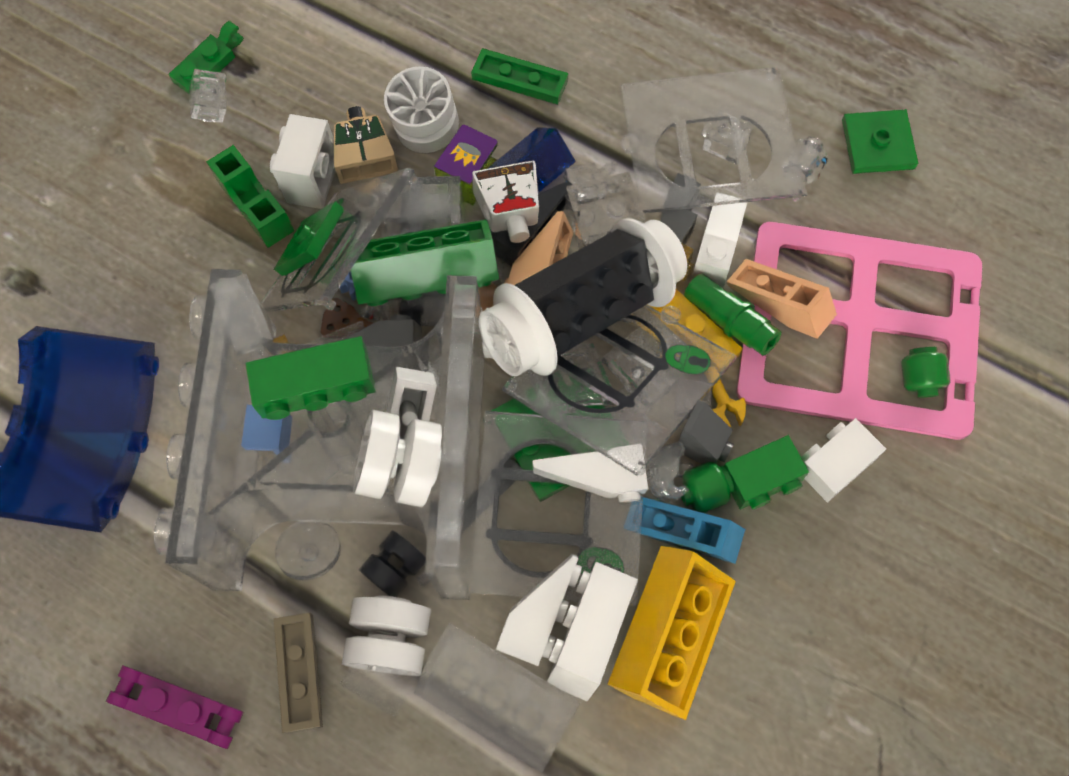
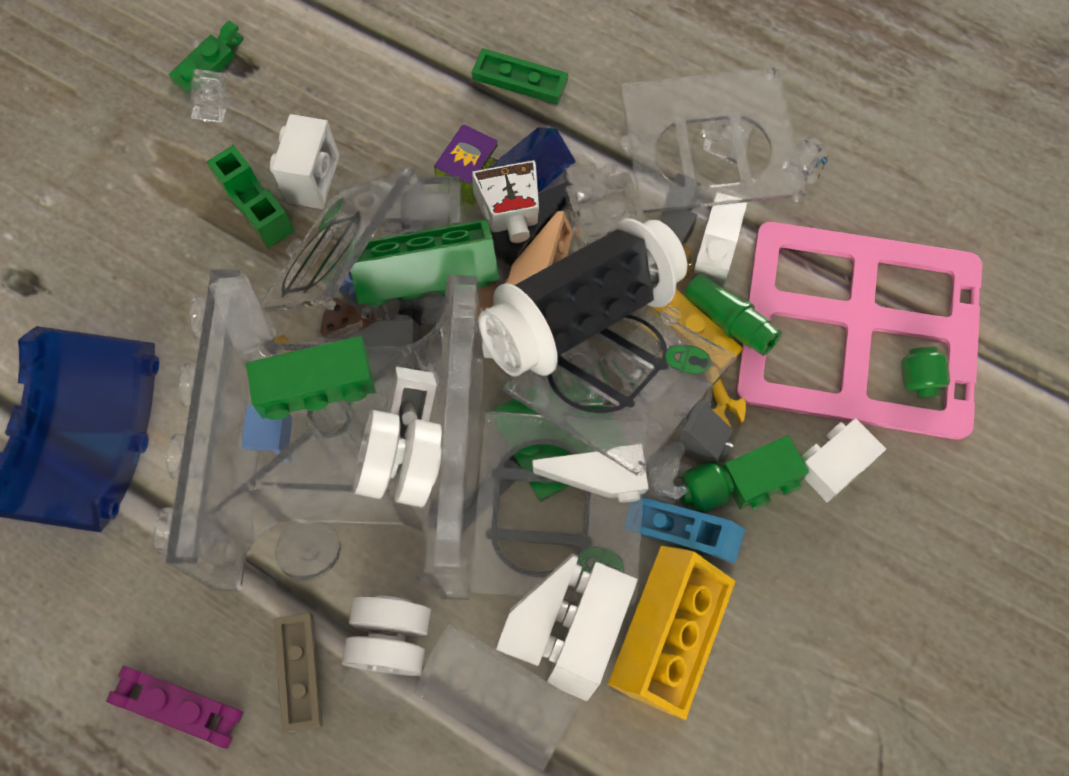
green plate [273,201,344,276] -> none
tan torso [334,106,399,184] -> none
black wheel [359,530,428,597] -> none
white wheel [384,66,459,153] -> none
light nougat slope [727,259,837,339] -> none
green plate [842,109,919,174] -> none

